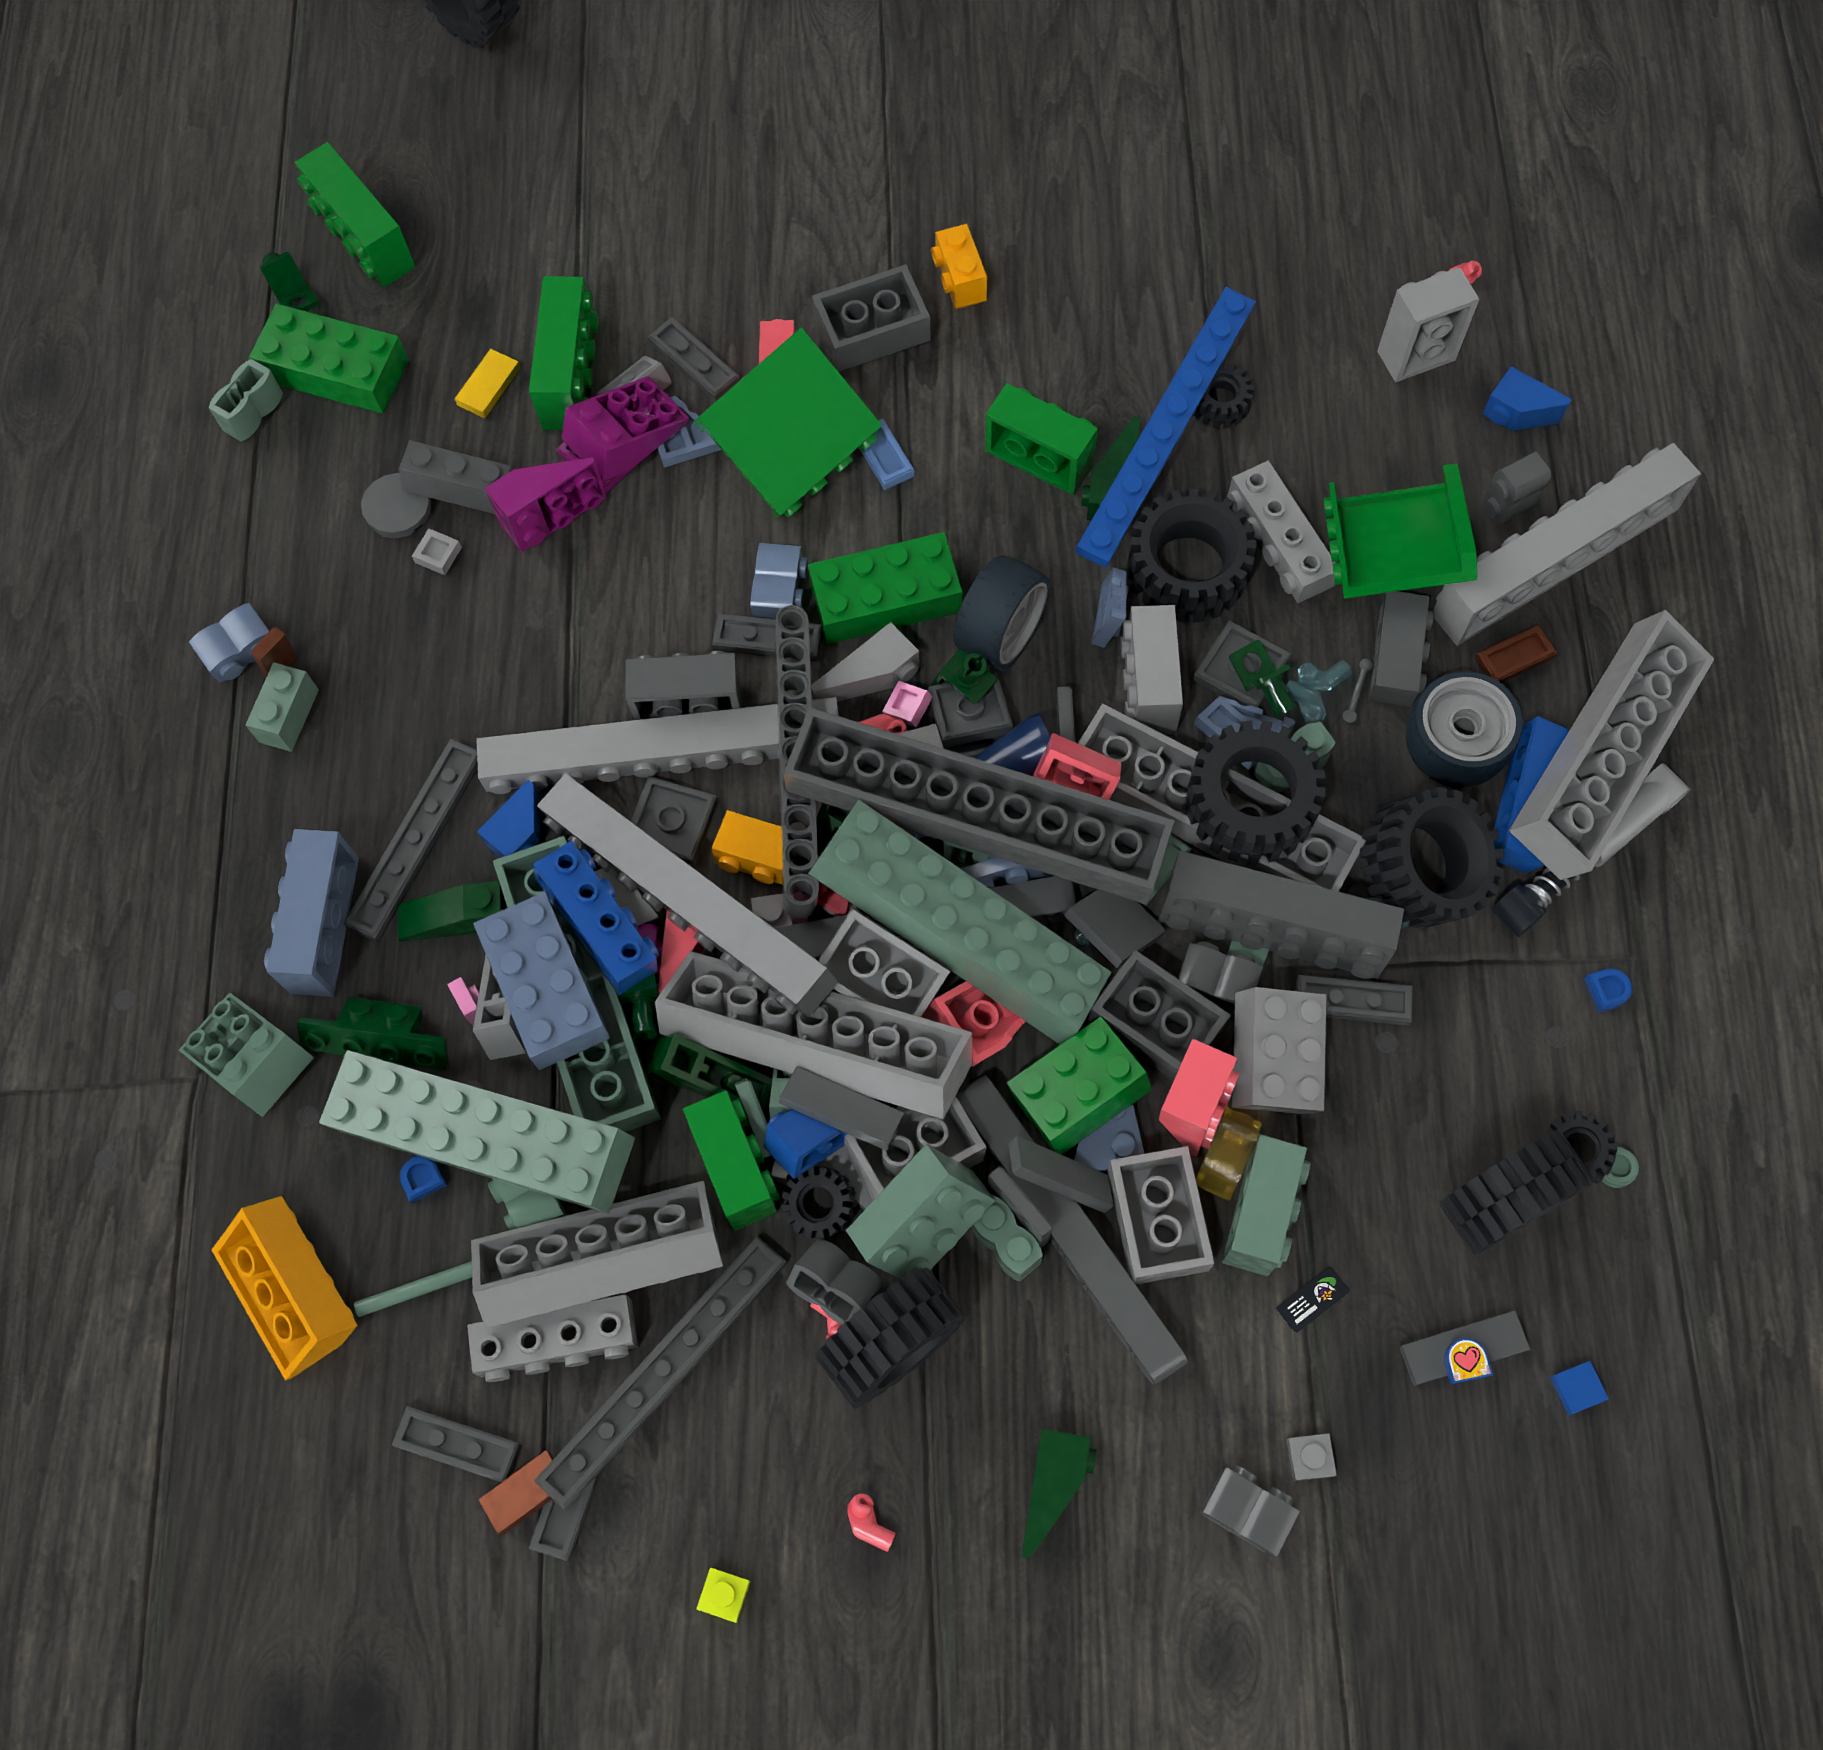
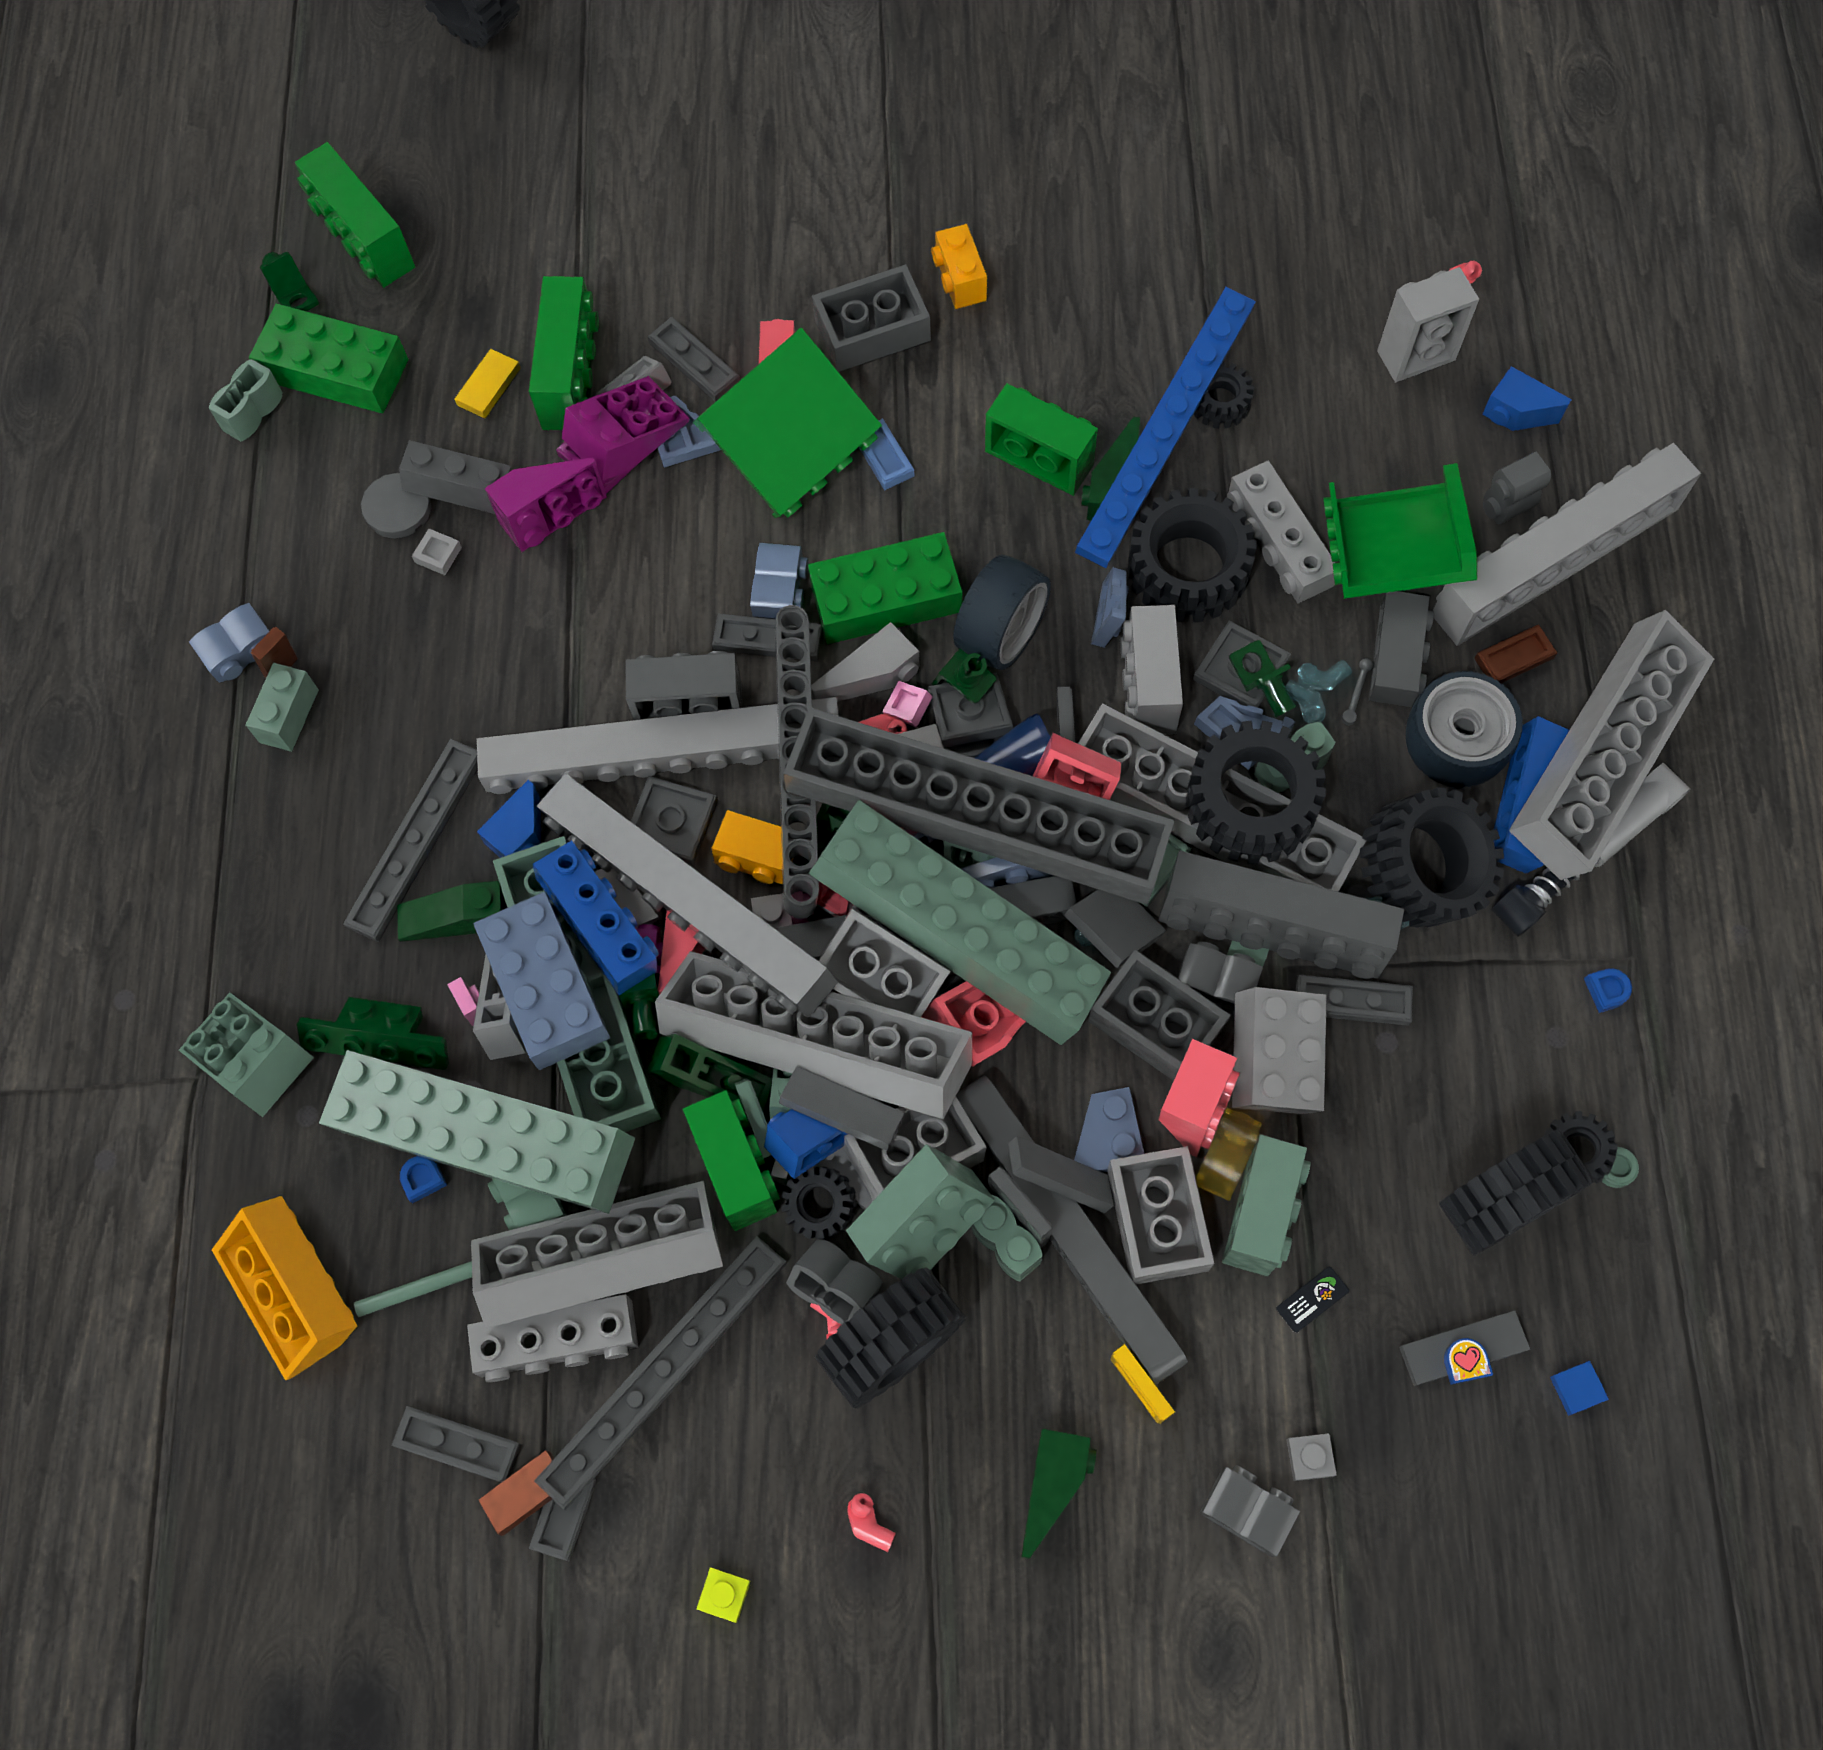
sand blue brick [264,829,359,997] -> none
green brick [1007,1016,1152,1155] -> none
none -> yellow tile [1111,1344,1175,1424]

